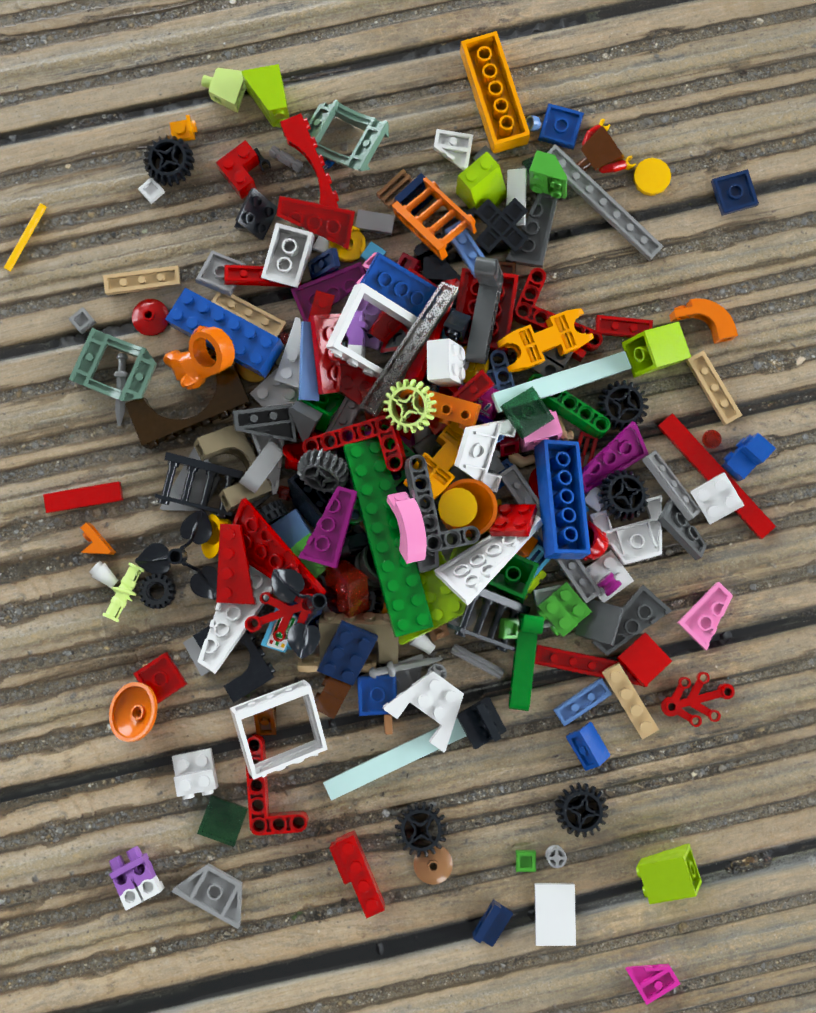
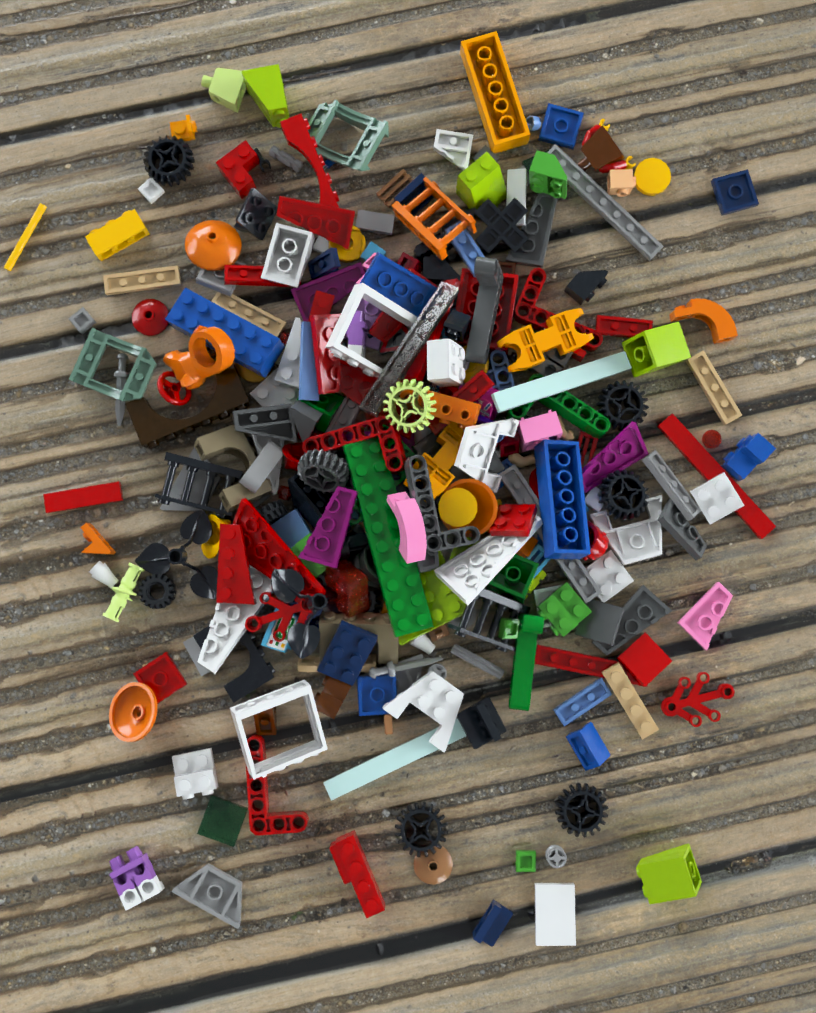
clear green tile [500,386,555,439] -> none
magenta wheel [597,572,622,596] -> none
dark pink wing [625,964,680,1005] -> none
none -> yellow brick [85,209,150,262]
none -> red piece [157,371,192,406]
none -> orange dish [185,220,242,271]
none -> black slope [564,270,609,305]
none -> light nougat brick [607,169,636,197]

